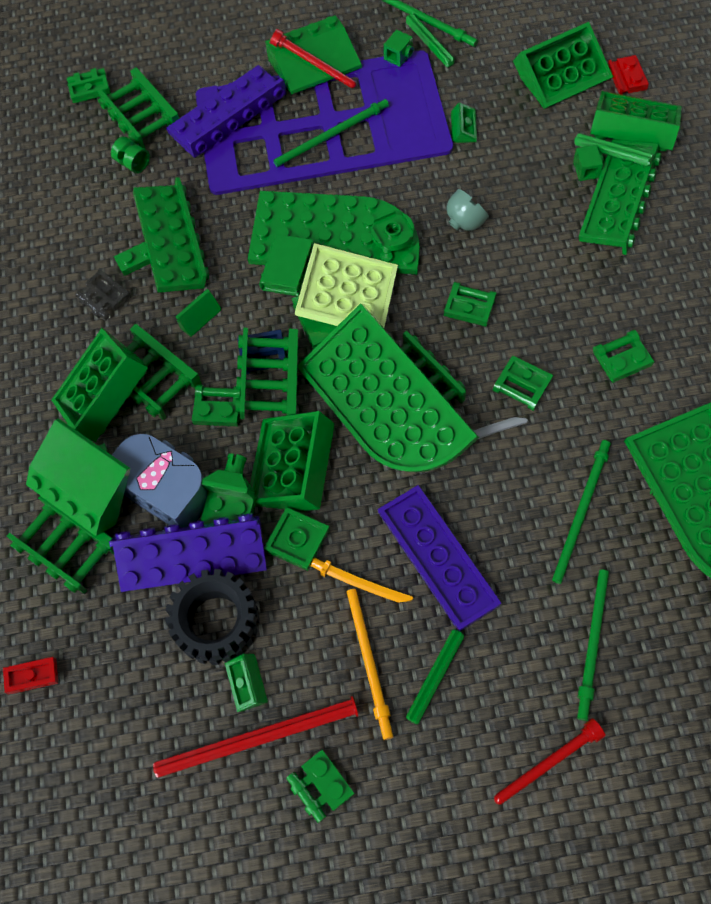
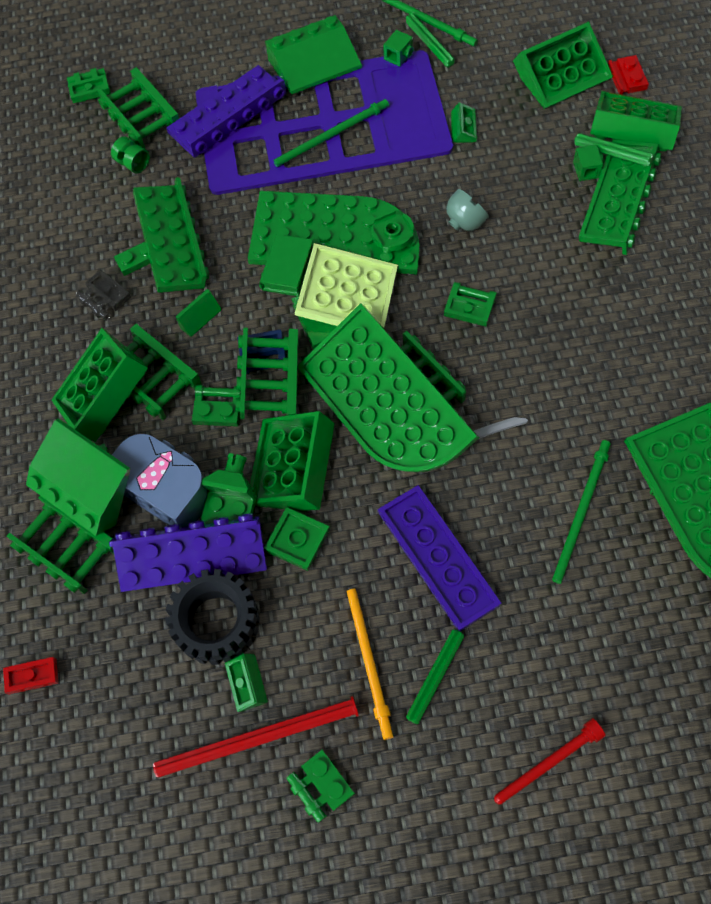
red piece [270,29,356,88] -> none
light orange sword [311,558,413,603] -> none
green plate [492,355,553,411] -> none
green bar [577,570,609,721] -> none
green plate [593,330,654,383] -> none

